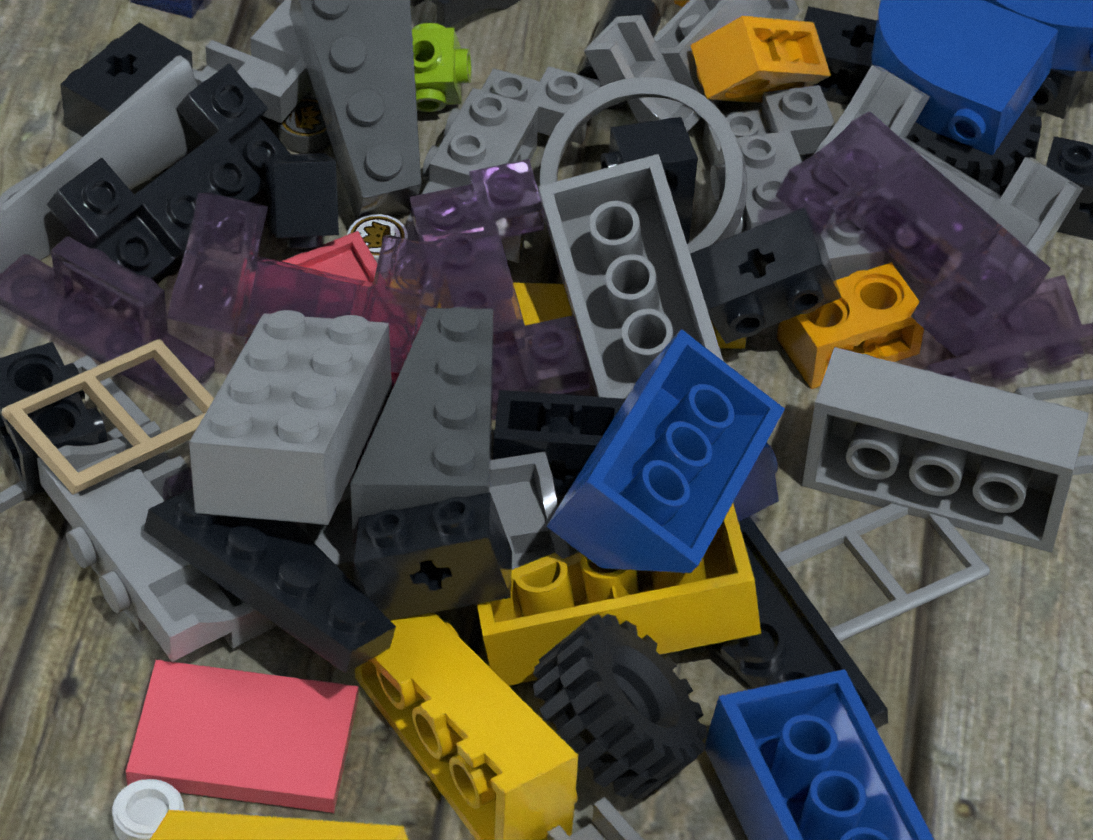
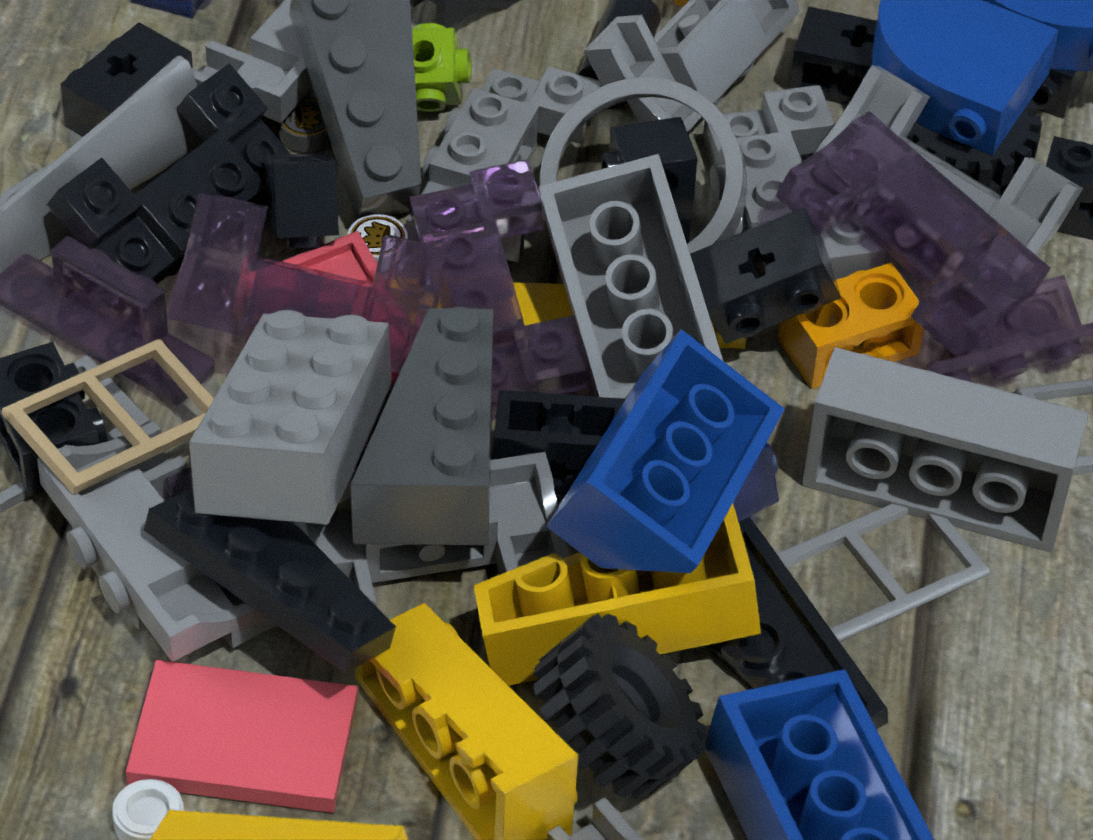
black brick [354,492,512,620] -> none
light orange brick [690,16,831,103] -> none

